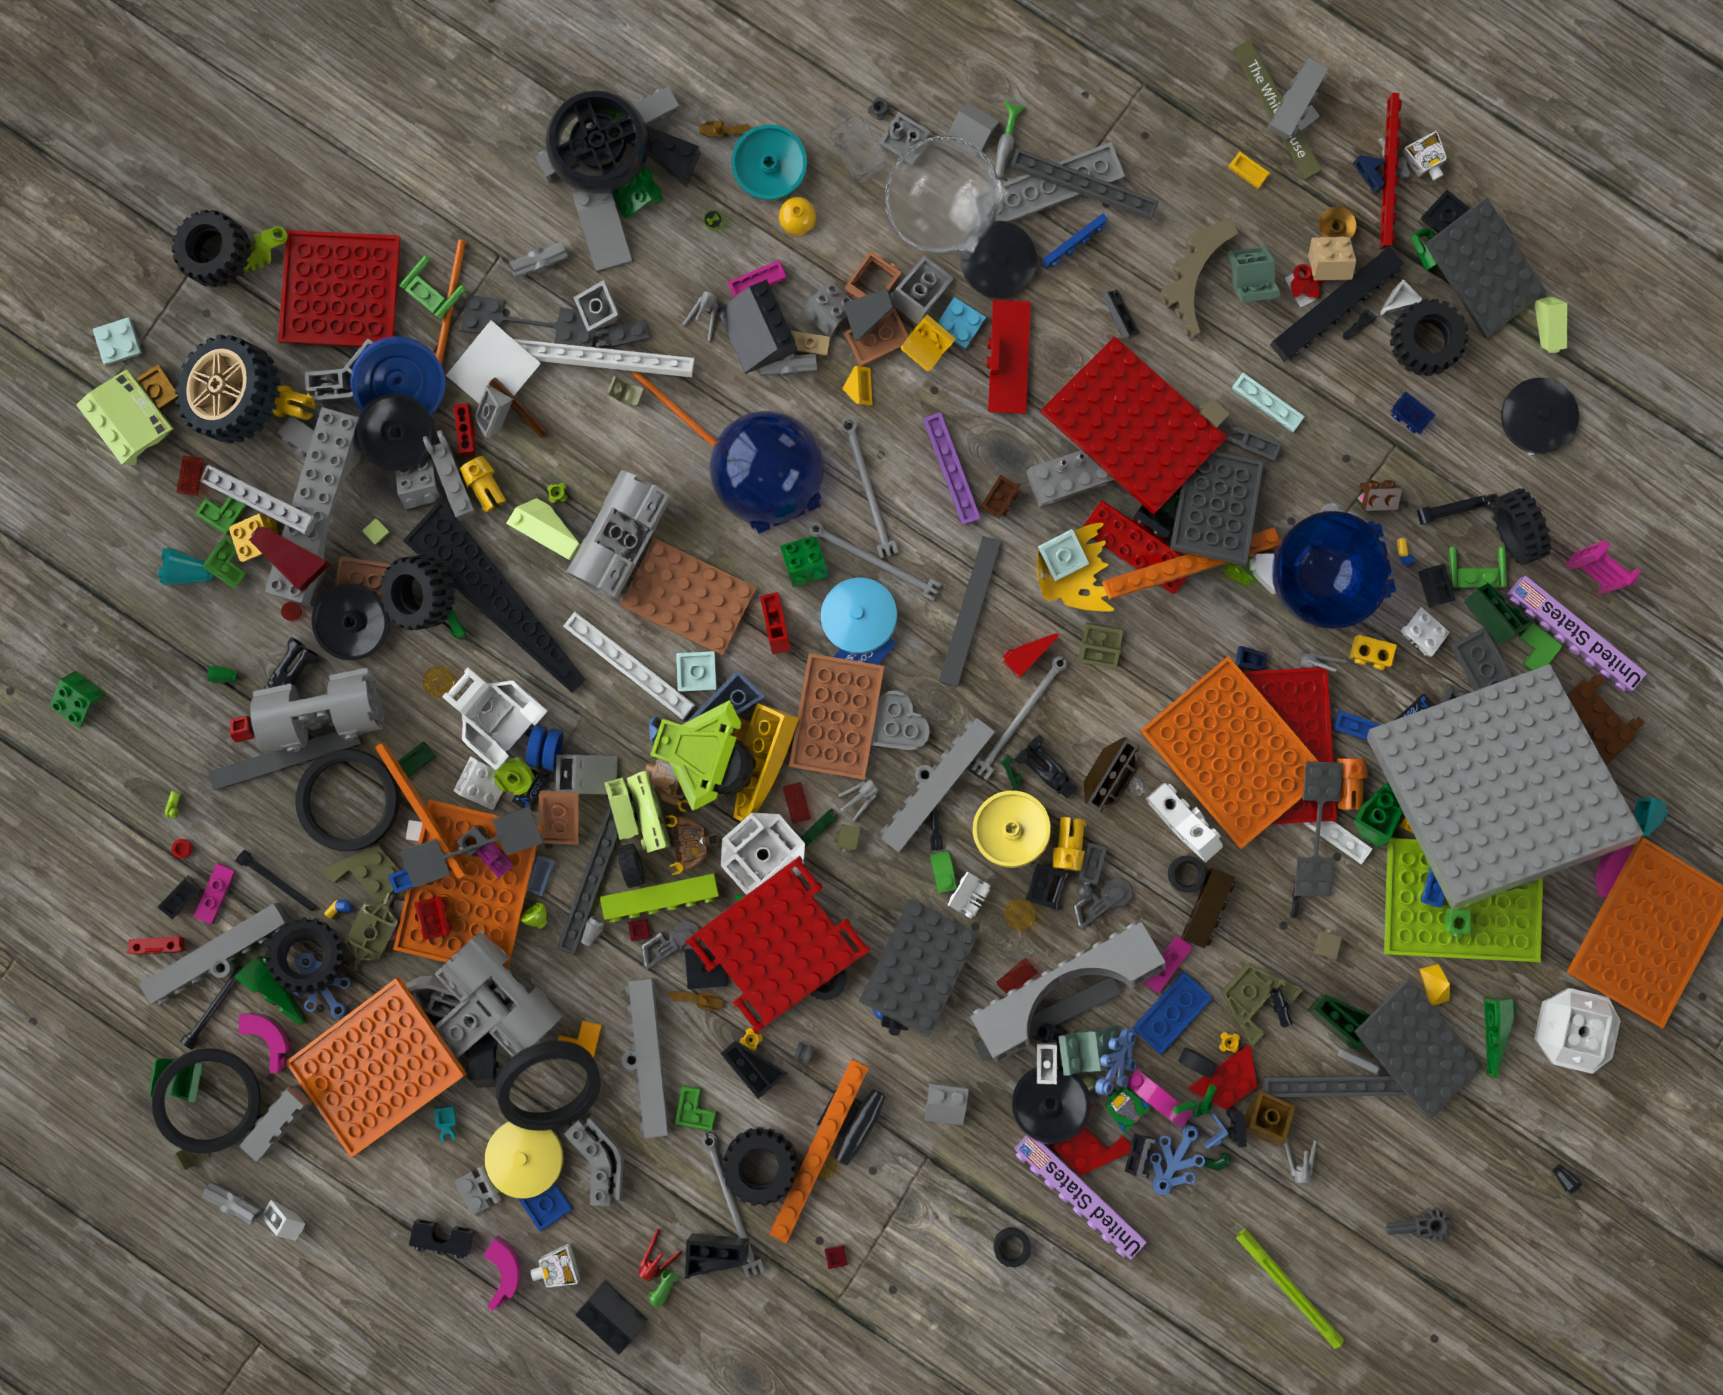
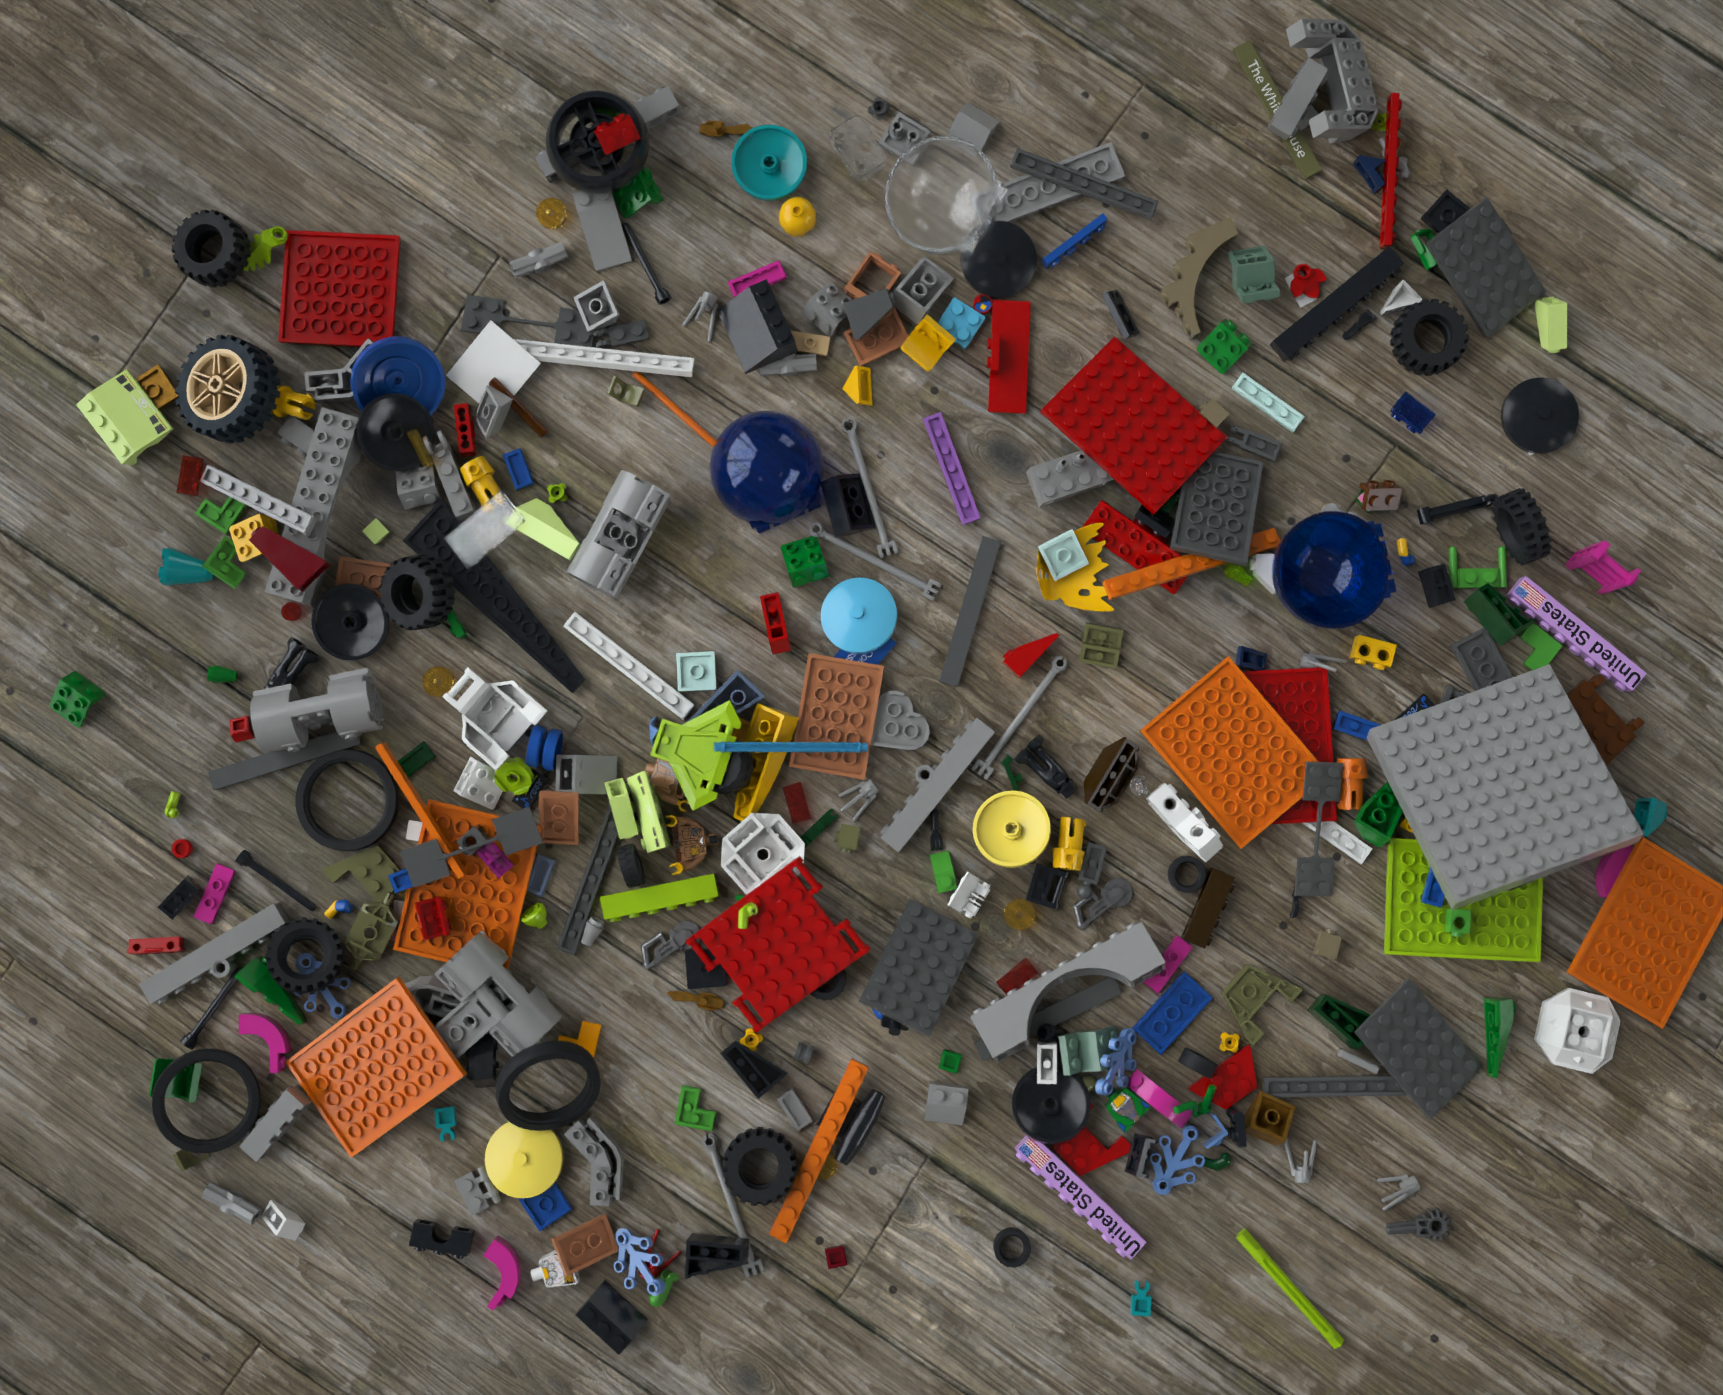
light aqua plate [93,317,142,366] -> none
bright green plate [399,255,466,320] -> none
orange piece [436,240,466,365] -> none
nougat plate [620,538,757,656] -> none
light grey hinge [622,978,670,1138] -> none
dark red tile [628,919,651,941] -> none
black wedge [647,126,701,188] -> none
tile [704,210,723,231] -> none
reddish brown bracket [980,474,1021,519] -> none
light grey piece [994,101,1026,179] -> none
yellow tile [1228,151,1270,189] -> none
black pin [1269,987,1293,1027] -> none
tan brick [1308,236,1356,280] -> none
pearl gold dish [1318,206,1356,239] -> none
torso [1400,131,1447,181] -> none
white hinge [1400,607,1450,657] -> none
yellow slope [1419,964,1450,1006] -> none
black cone [1552,1164,1582,1194] -> none
none -> clear yellow tile [407,429,434,467]
none -> clear tile [444,491,525,569]
none -> blue tile [503,448,534,491]
none -> clear yellow piece [536,198,567,230]
none -> nougat plate [551,1214,619,1276]
none -> red bracket [594,113,641,155]
none -> medium blue plant [614,1228,665,1296]
none -> black piece [622,222,671,305]
none -> dark azure piece [713,741,868,753]
none -> lime arm [738,903,758,929]
none -> light grey tile [777,1088,814,1132]
none -> black slope [820,473,877,537]
none -> green tile [938,1049,962,1074]
none -> tile [973,294,992,315]
none -> teal plate [1130,1280,1152,1317]
none -> green bracket [1197,319,1253,374]
none -> light grey wedge [1286,19,1379,144]
none -> lime plate [1370,113,1386,132]
none -> light grey plant [1377,1174,1420,1211]

